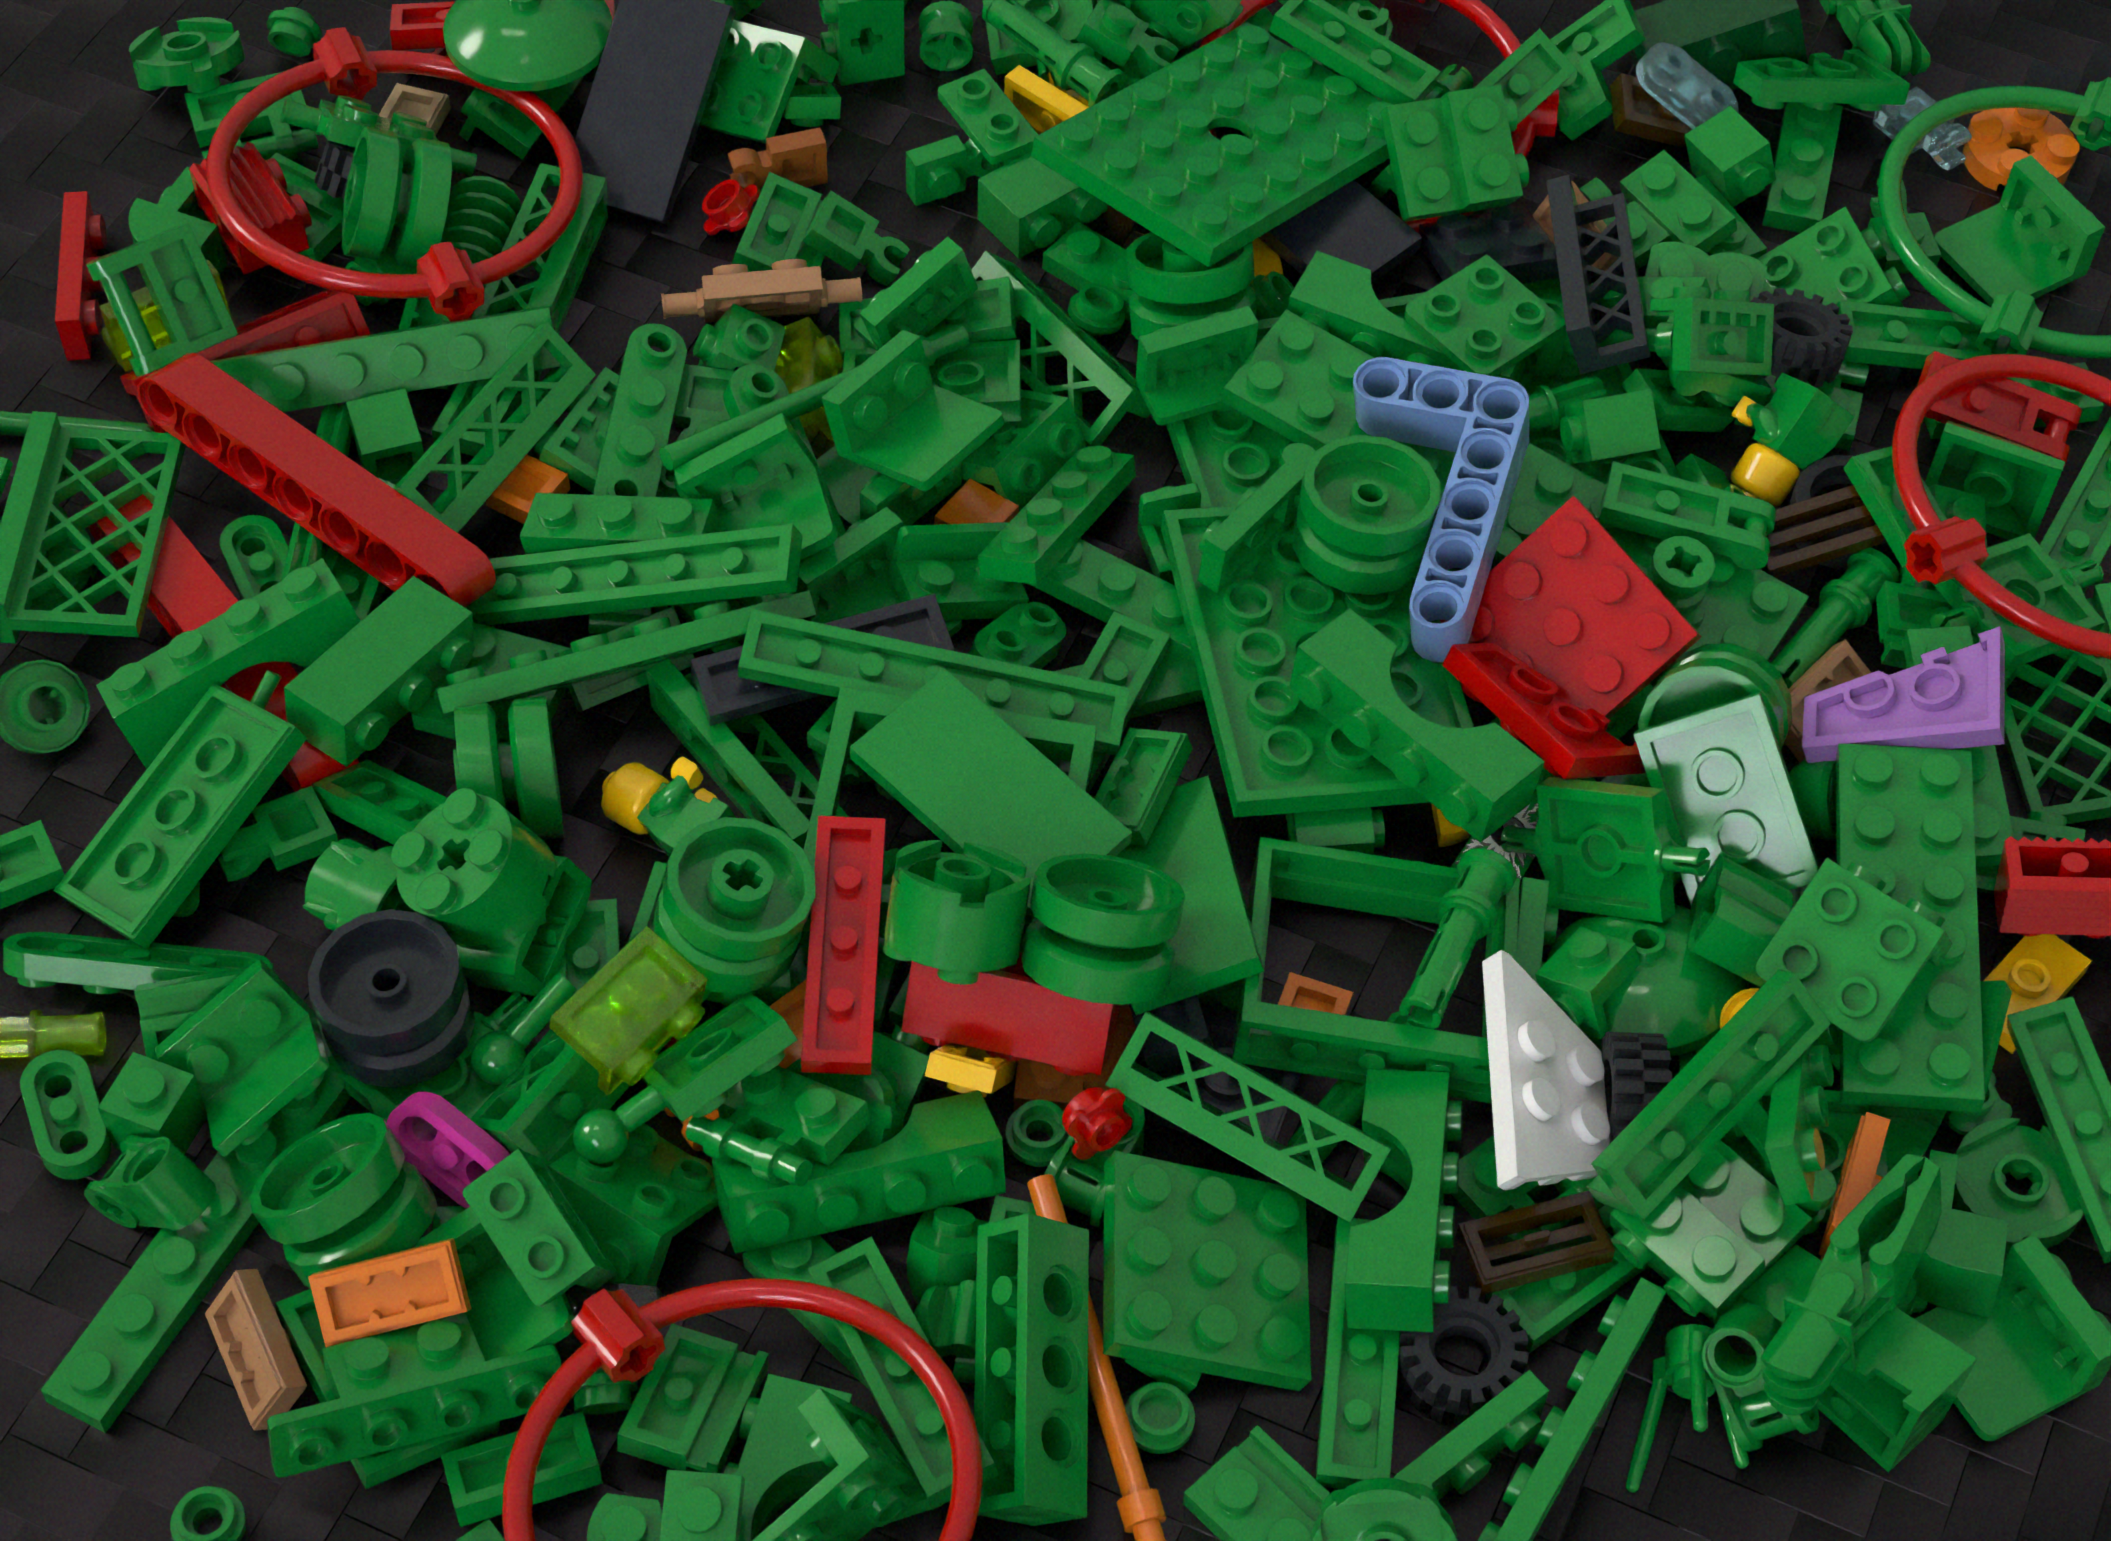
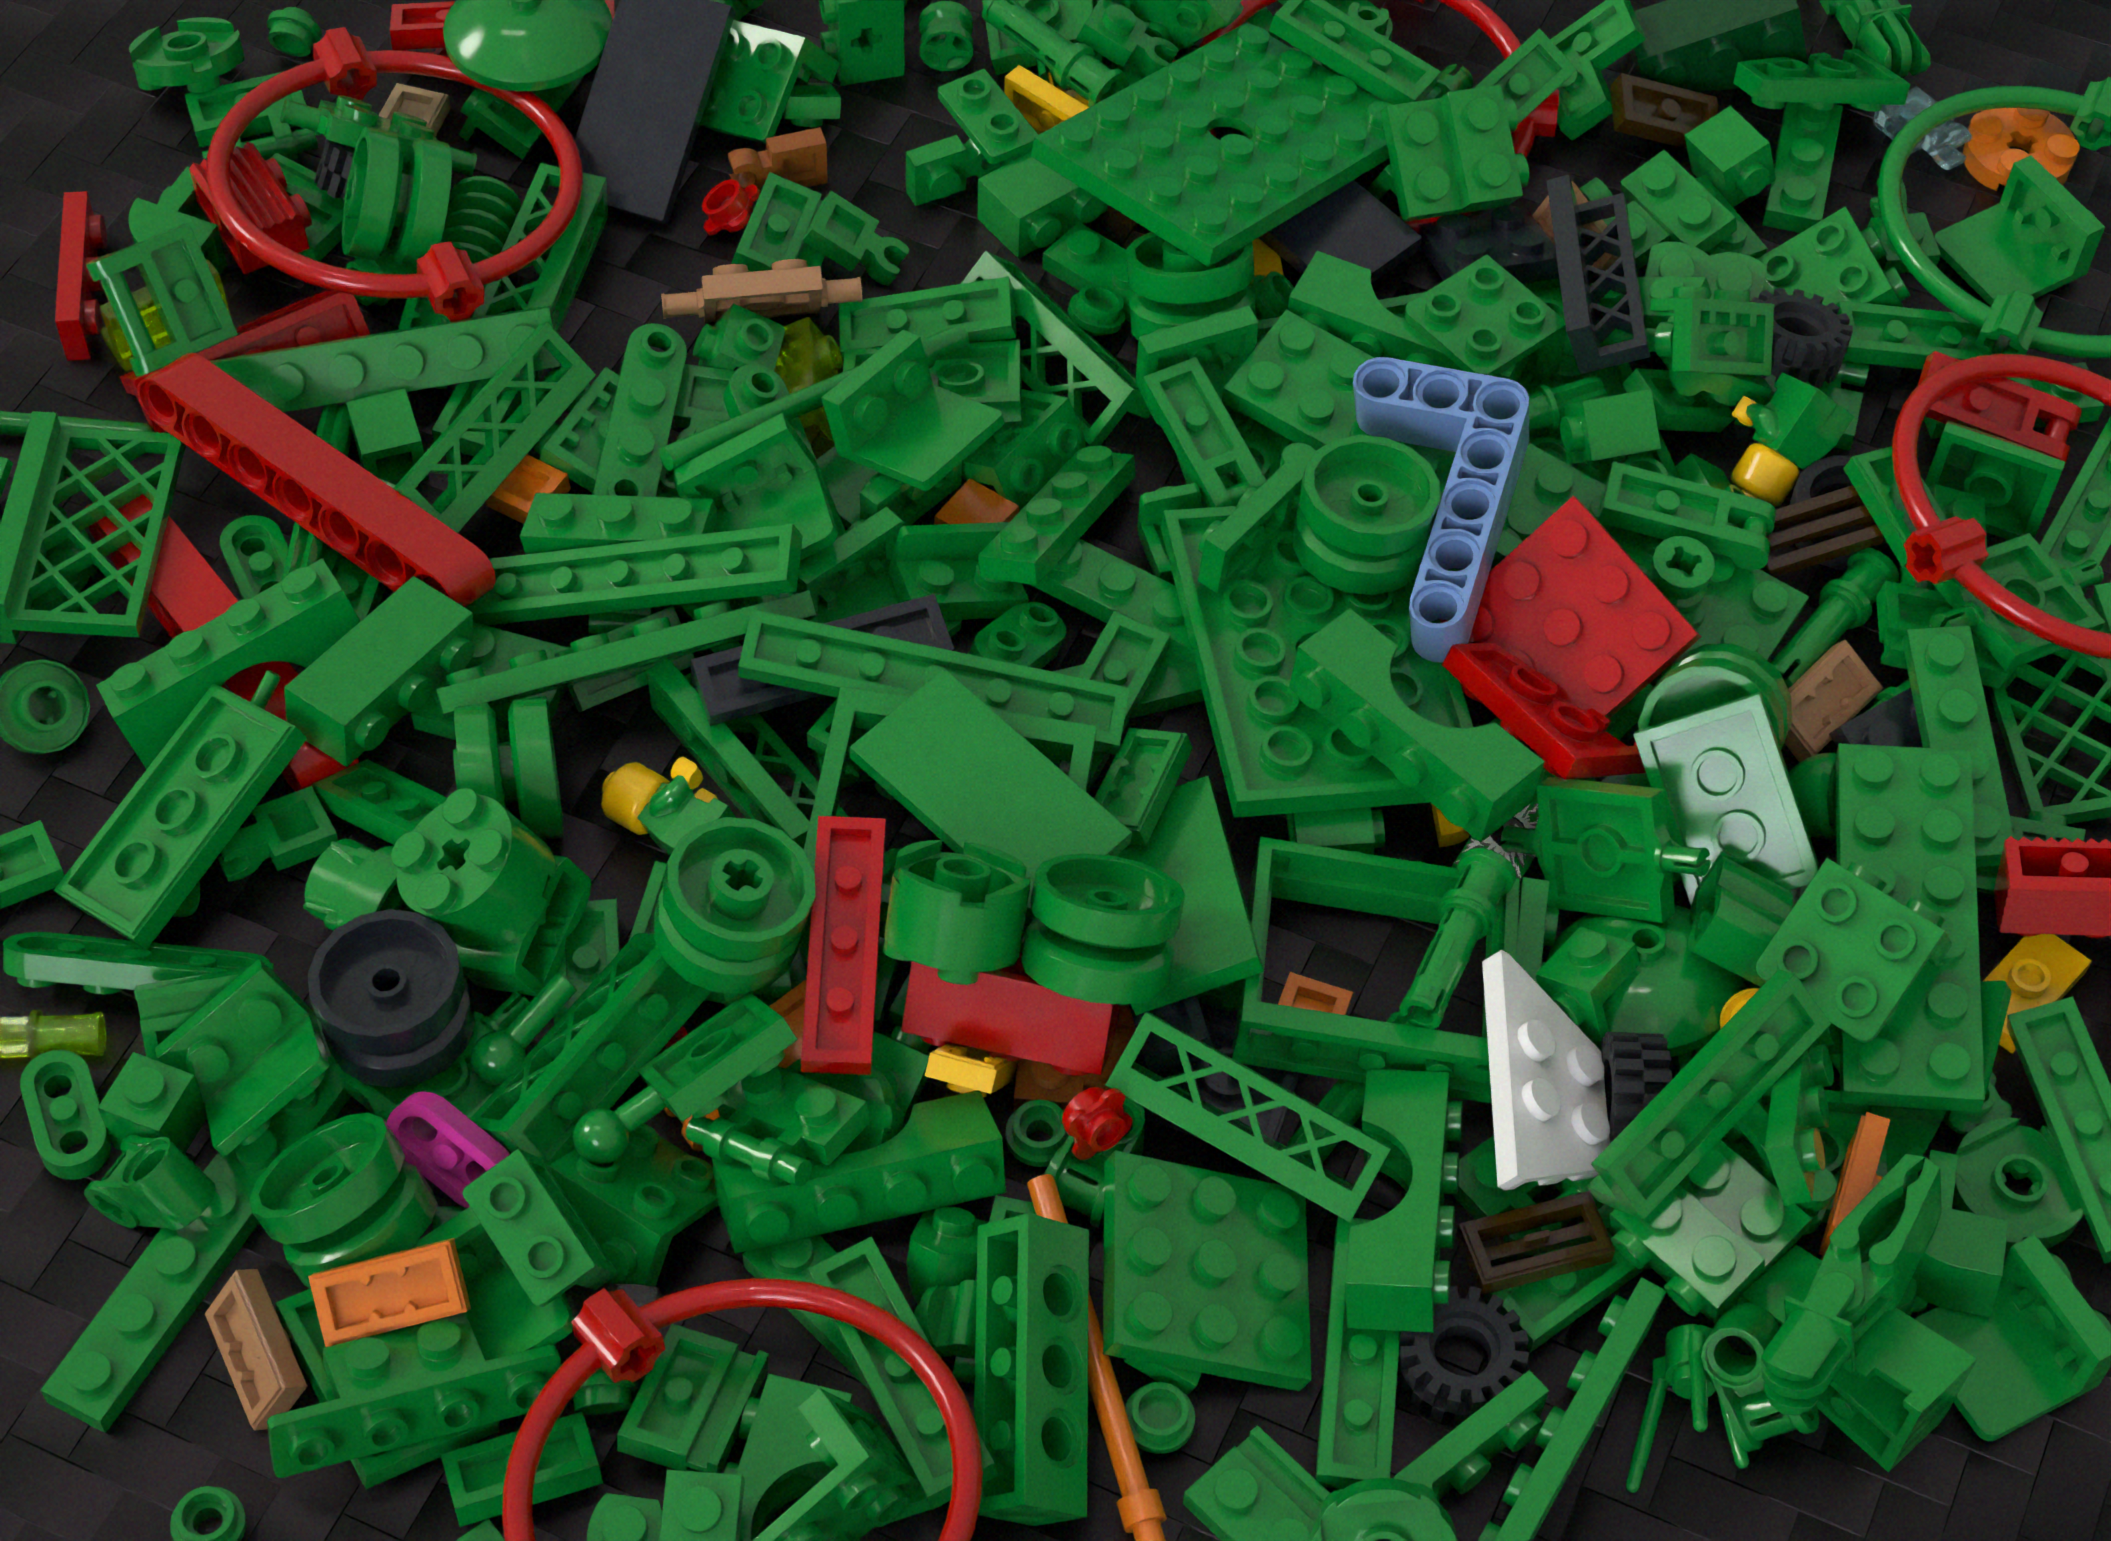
clear neon green bracket [549,927,708,1095] -> none
green bracket [854,236,979,351] -> none
clear light blue plate [1636,42,1738,129] -> none
medium lavender wing [1802,626,2005,763] -> none
none -> green plate [1140,357,1267,508]

